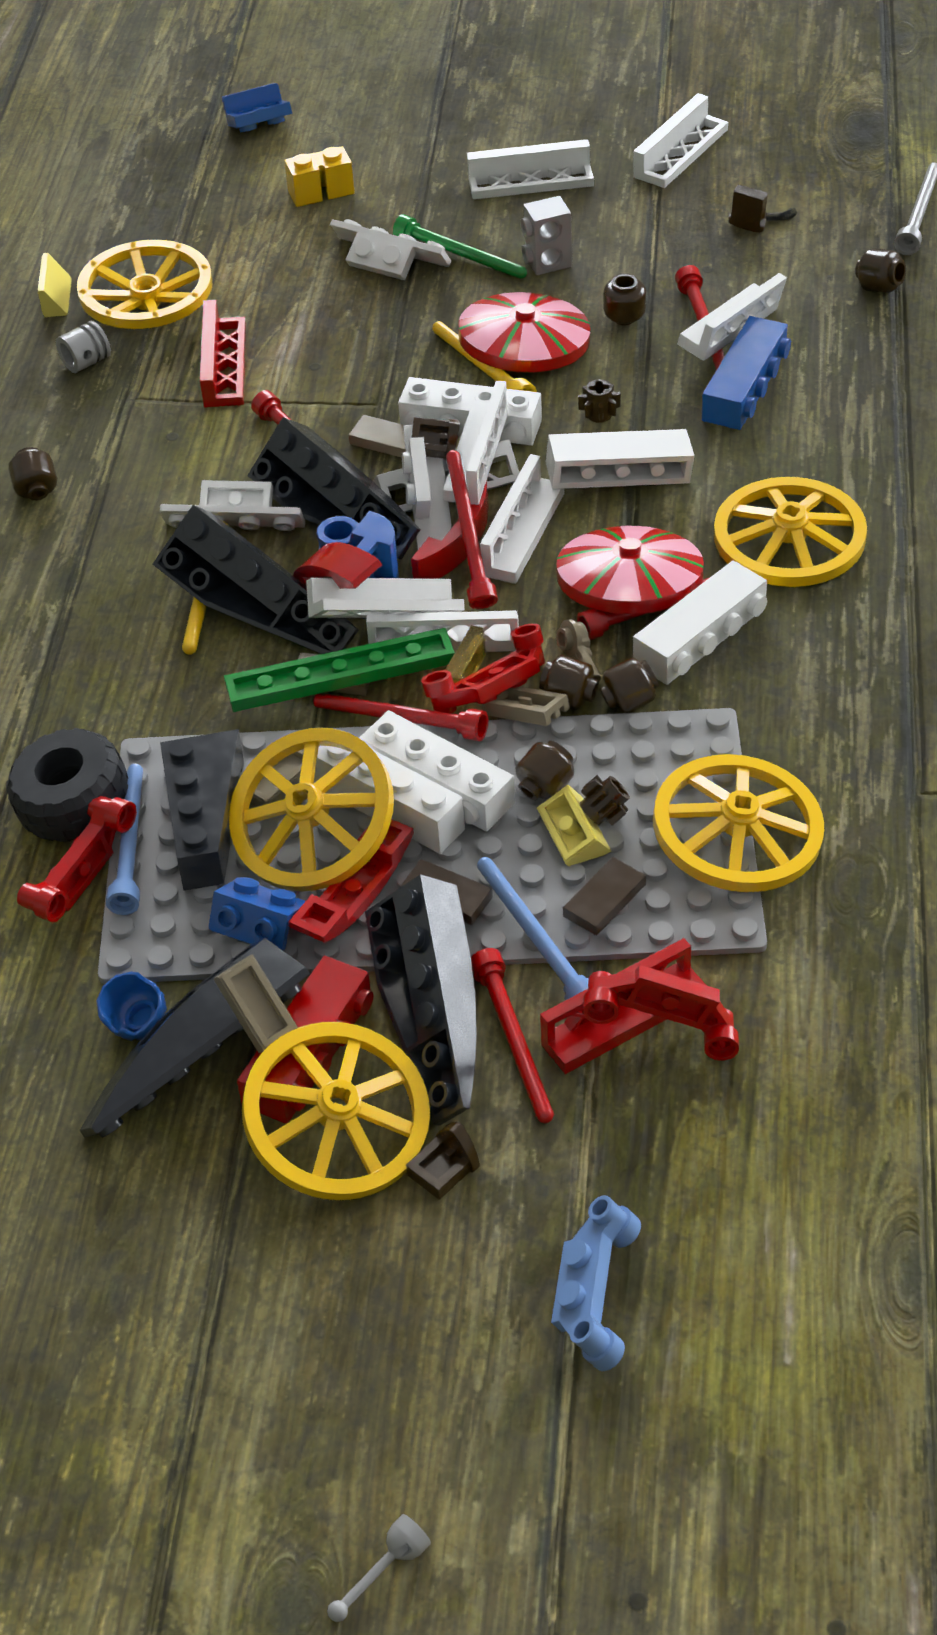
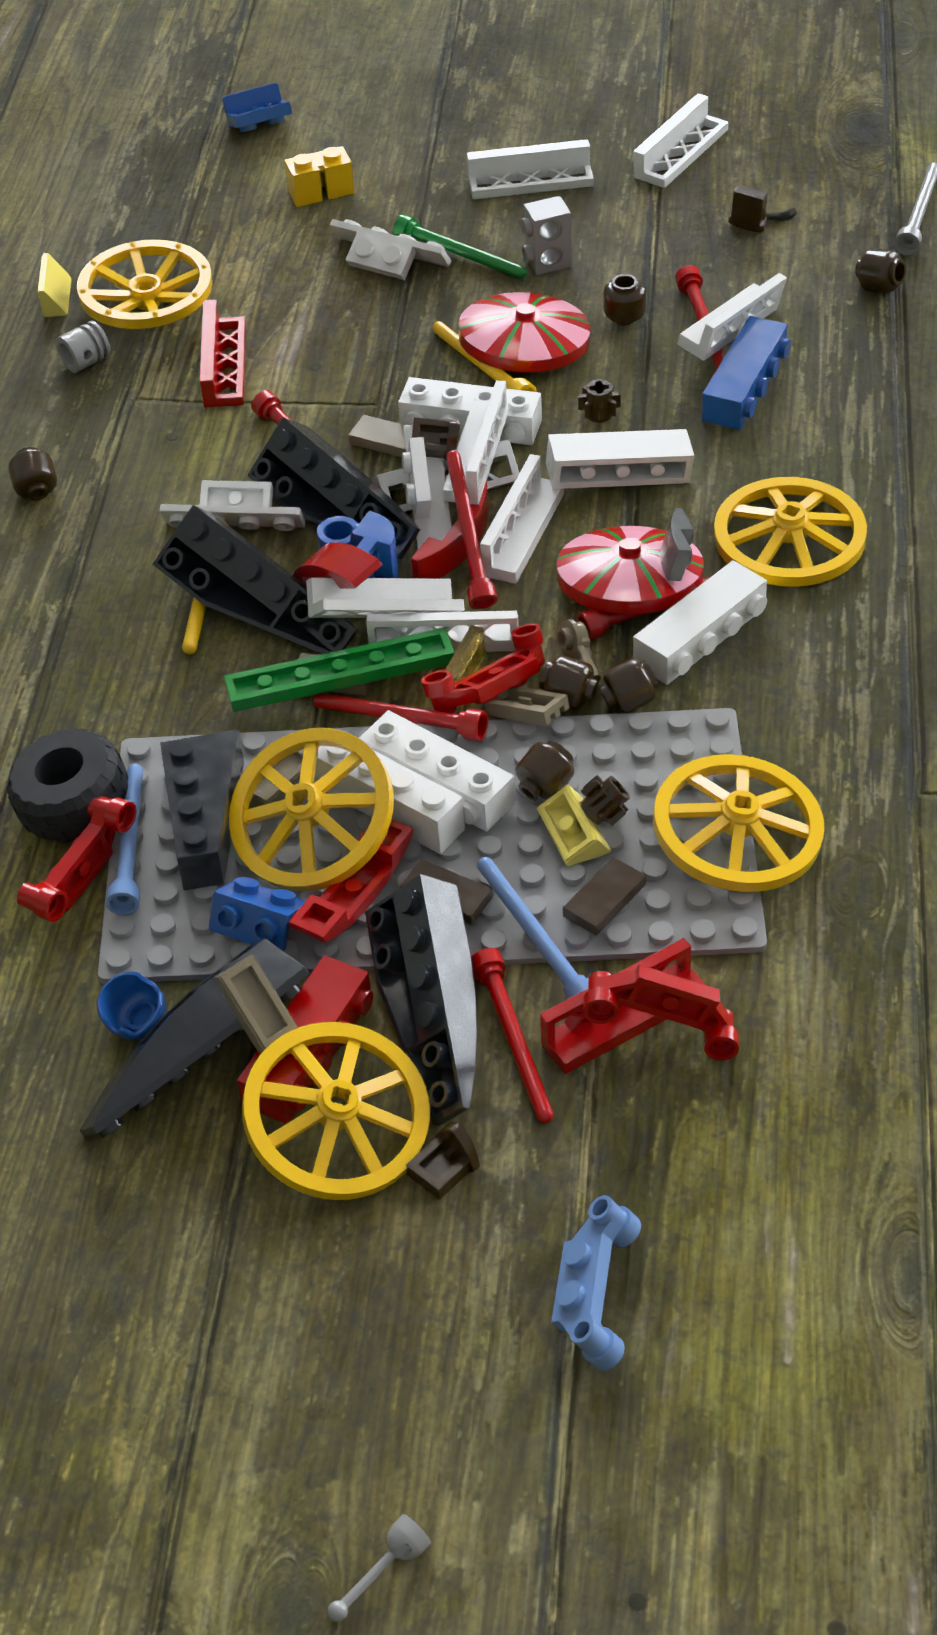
none -> dark grey slope [660,508,694,581]

